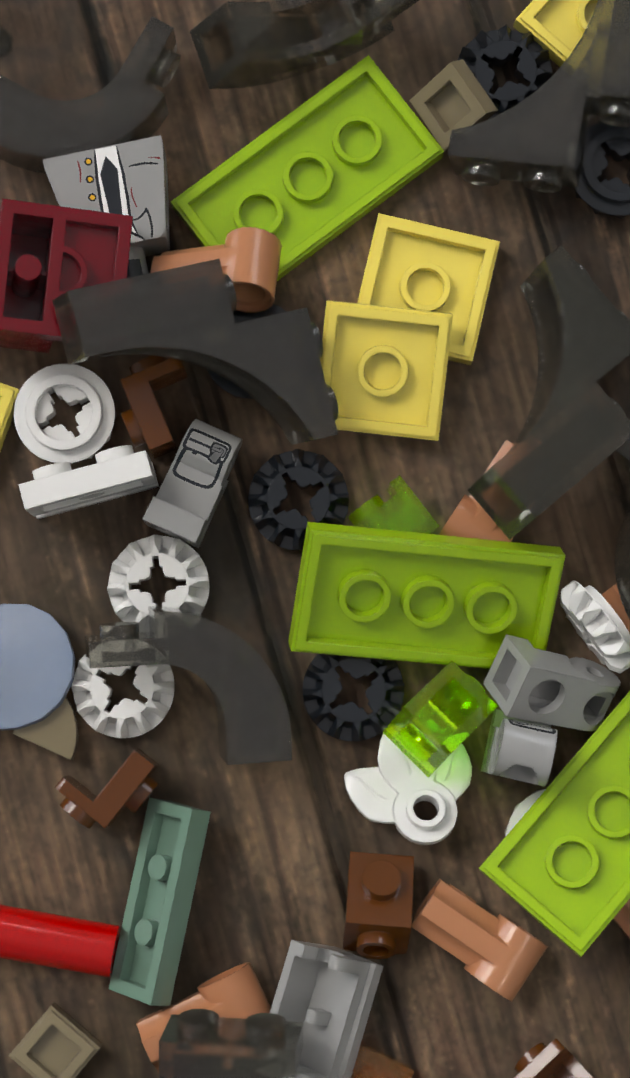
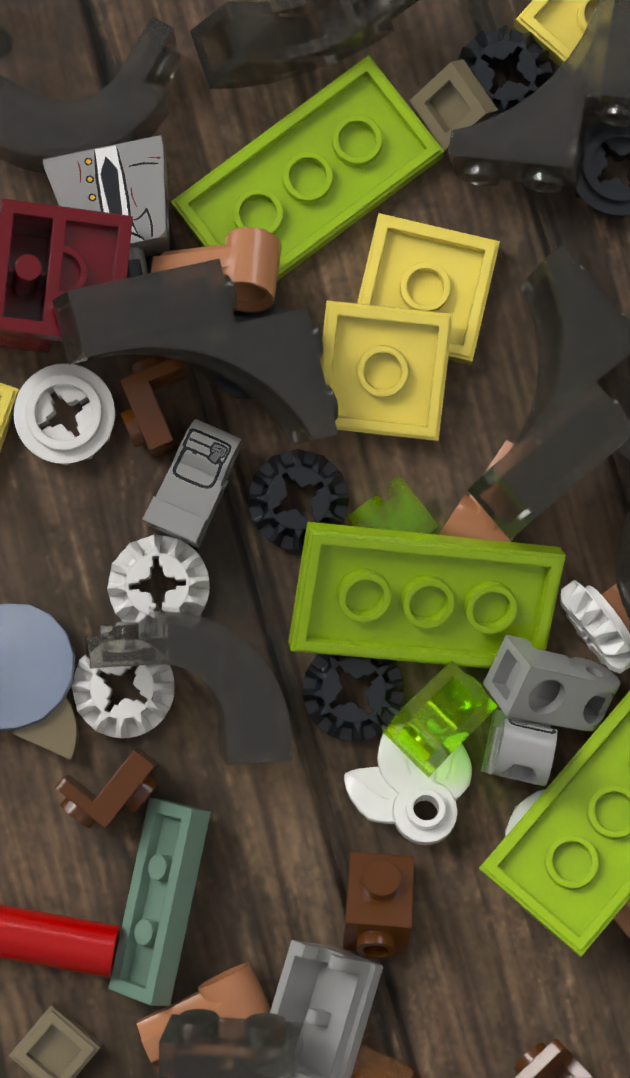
white plate [18,445,159,519] -> none
nougat piece [412,878,548,1002] -> none

